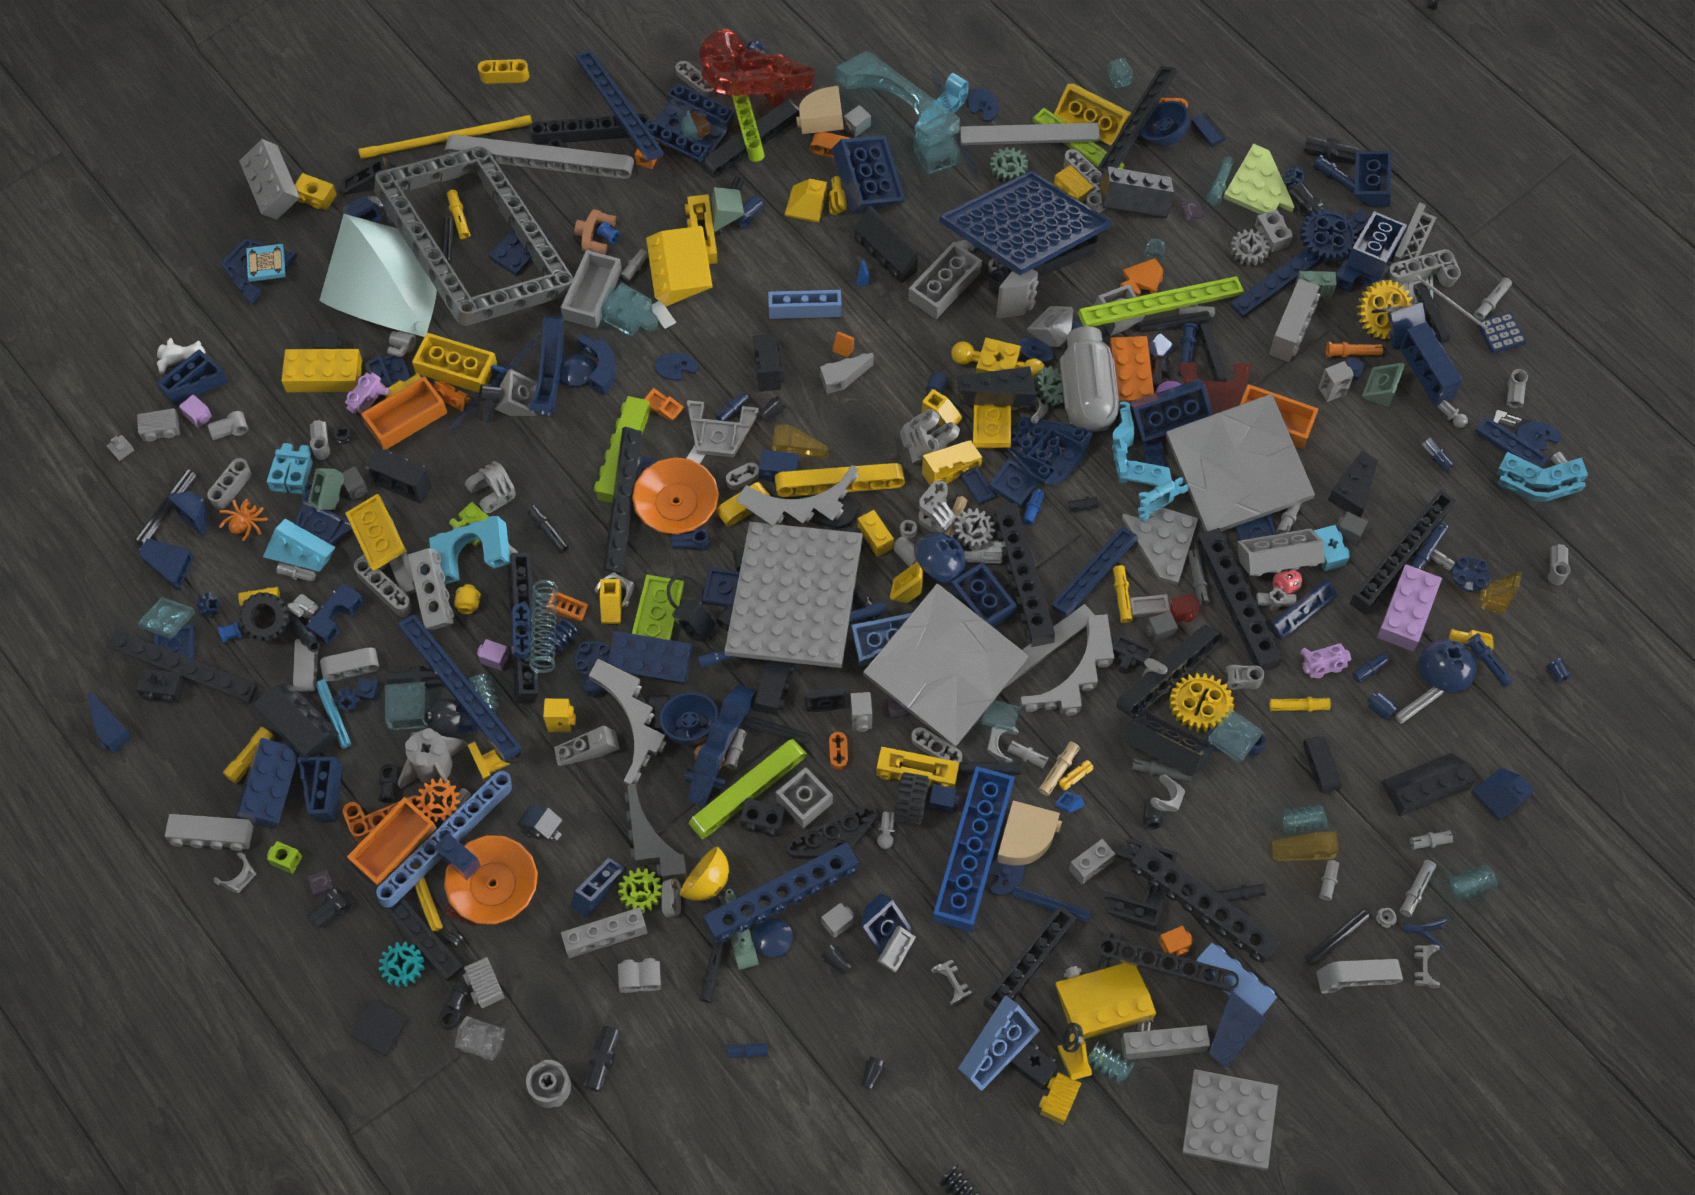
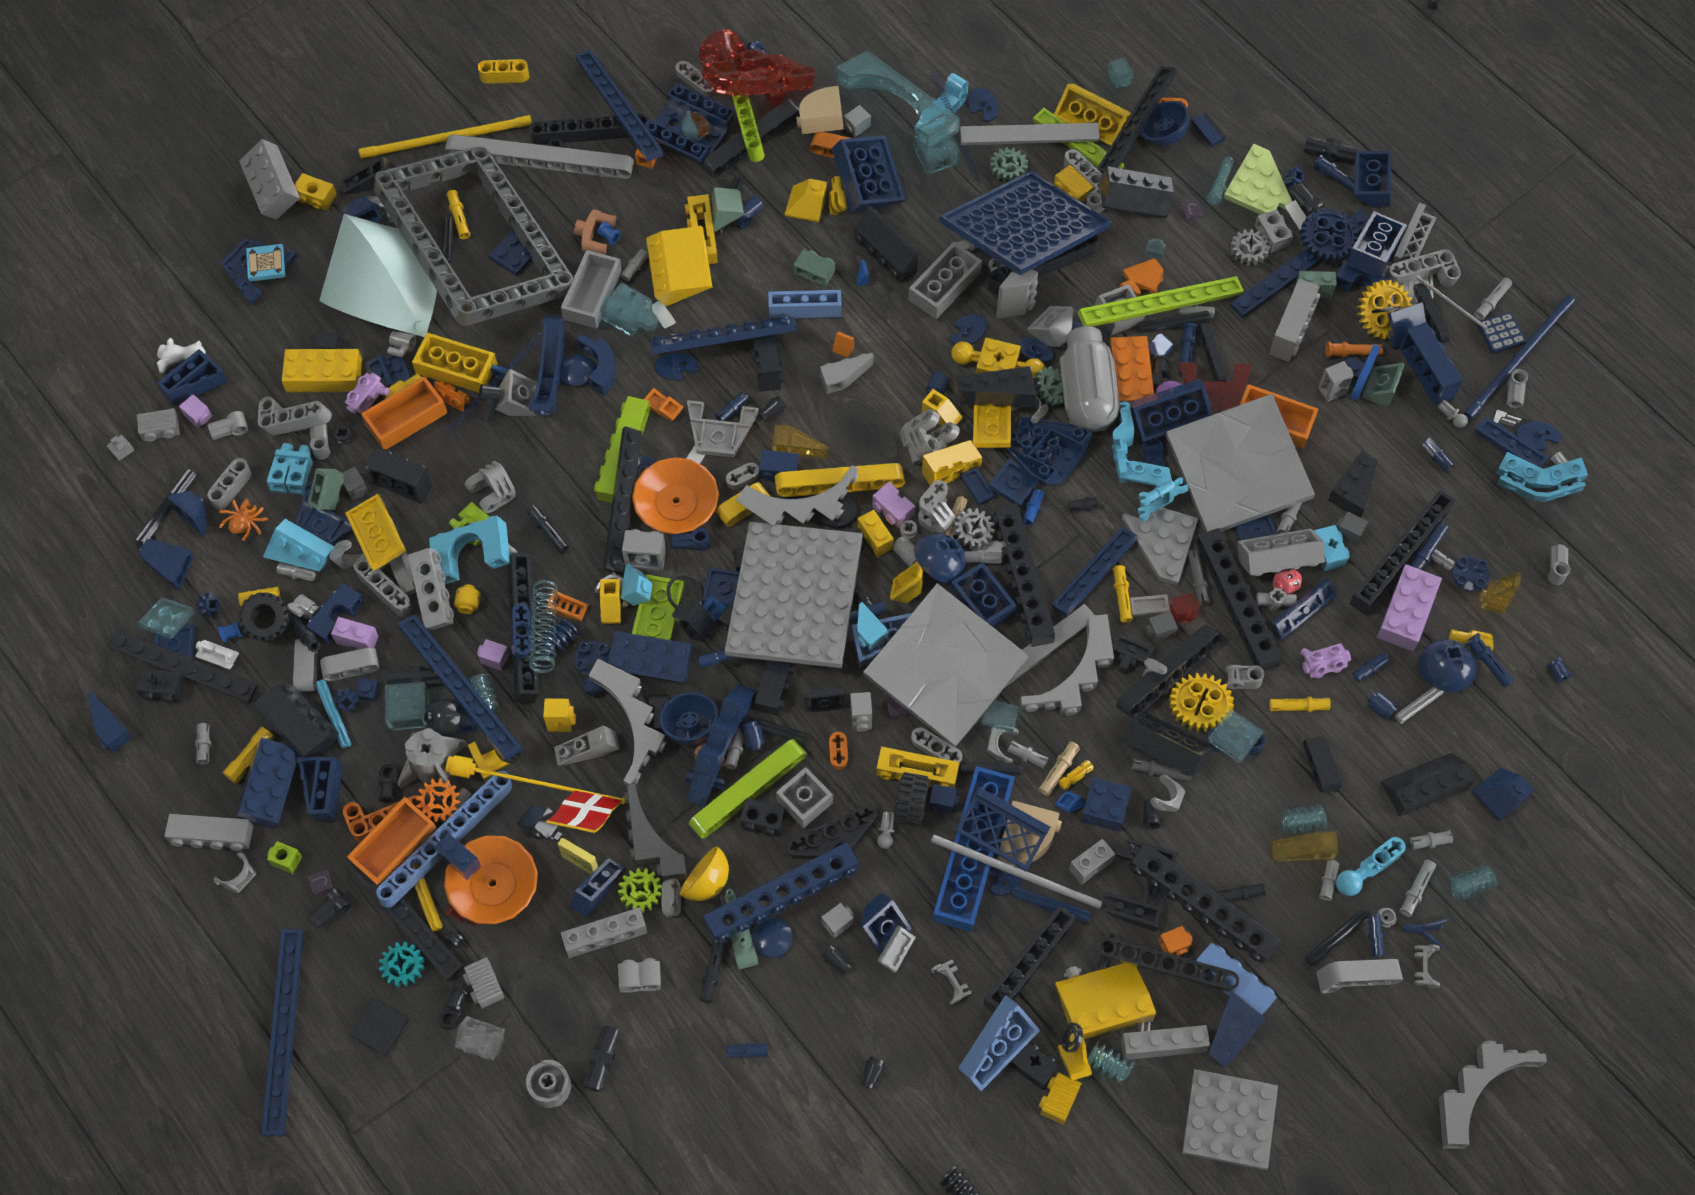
none -> white hinge [195,640,239,670]
none -> light grey pin [195,723,211,765]
none -> light grey beam [258,397,332,436]
none -> dark blue plate [261,929,303,1137]
none -> light grey helmet [330,540,364,569]
none -> lavender brick [331,617,379,650]
none -> flag [445,755,626,833]
none -> light yellow tile [558,838,598,874]
none -> medium azure slope [620,563,653,606]
none -> light grey brick [622,529,666,571]
none -> dark blue plate [650,315,797,354]
none -> blue slope [703,595,726,622]
none -> dark blue brick [741,720,765,751]
none -> sand green brick [794,249,835,287]
none -> medium azure slope [857,602,888,650]
none -> lavender brick [872,482,915,528]
none -> light grey piece [931,834,1102,909]
none -> dark blue piece [950,314,987,345]
none -> dark blue fence [955,787,1051,871]
none -> dark blue brick [1081,777,1132,832]
none -> white sticker [1285,200,1306,230]
none -> medium azure beam [1336,837,1405,896]
none -> blue tile [1350,344,1380,402]
none -> dark blue pin [1367,914,1385,957]
none -> light grey arch [1439,1041,1547,1149]
none -> dark blue piece [1463,295,1575,420]

